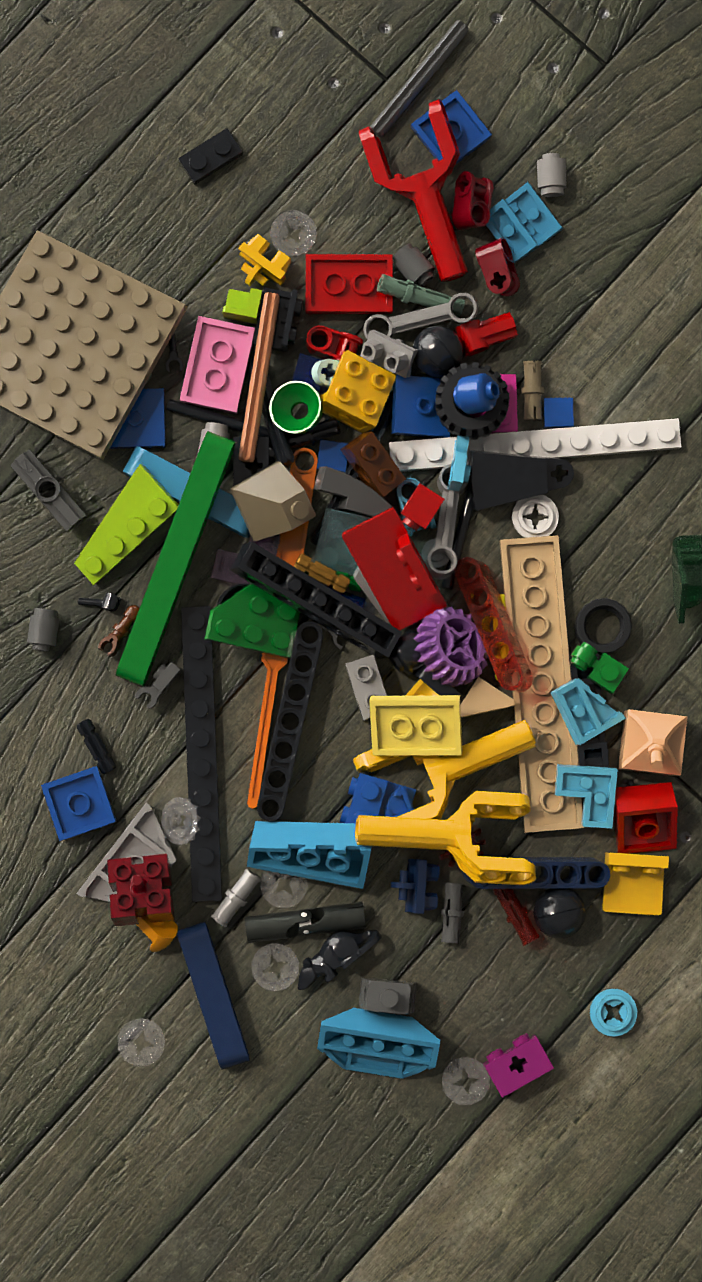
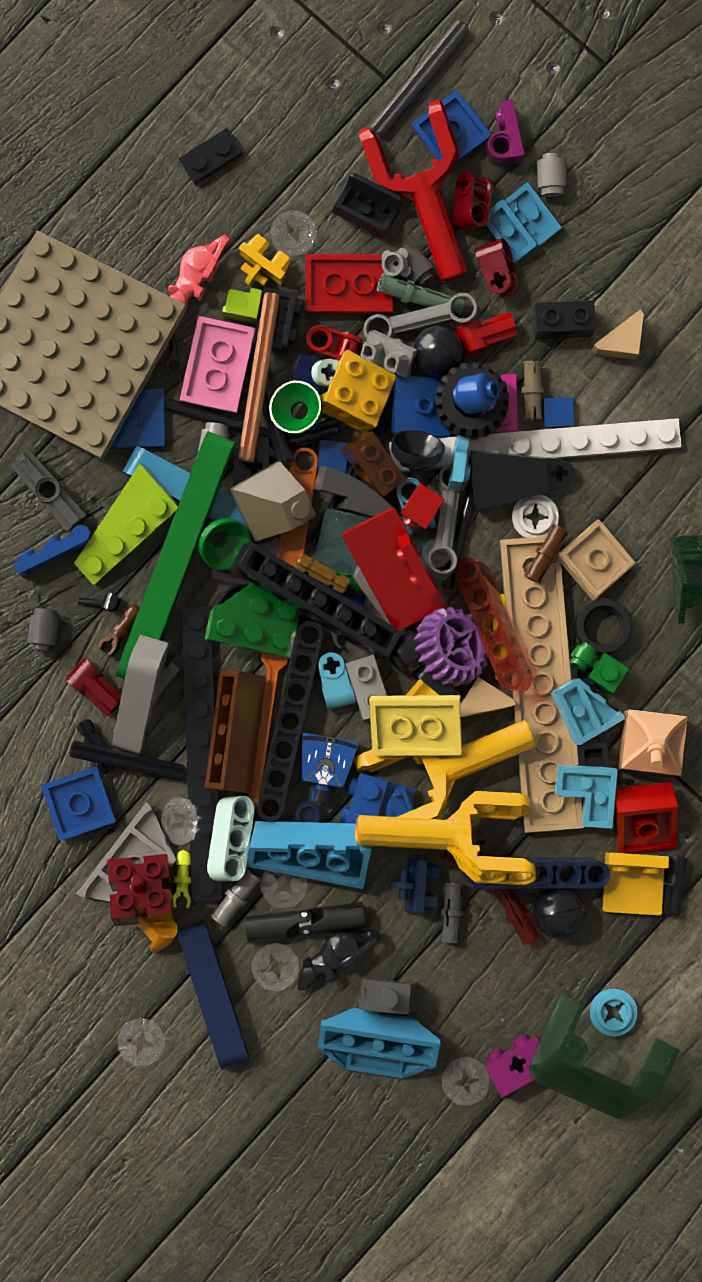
none -> blue plate [13,525,92,577]
none -> dark red piece [64,658,122,717]
none -> black axle [69,741,185,781]
none -> light grey beam [112,635,169,755]
none -> coral animal [168,235,230,306]
none -> neon yellow piece [173,850,191,909]
none -> green piece [198,518,251,570]
none -> reddish brown brick [205,670,266,793]
none -> light aqua beam [207,796,254,881]
none -> dark blue plate [293,801,323,823]
none -> blue torso [302,733,358,803]
none -> medium azure piece [318,652,356,710]
none -> black bracket [332,172,403,238]
none -> light grey plate [382,248,411,278]
none -> black piece [391,430,445,472]
none -> magenta plate [486,99,524,166]
none -> reddish brown pin [524,524,569,584]
none -> clear green windscreen [529,994,680,1119]
none -> black brick [533,301,596,339]
none -> tan plate [557,519,636,600]
none -> tan slope [591,310,644,360]
none -> black axle [663,856,688,916]

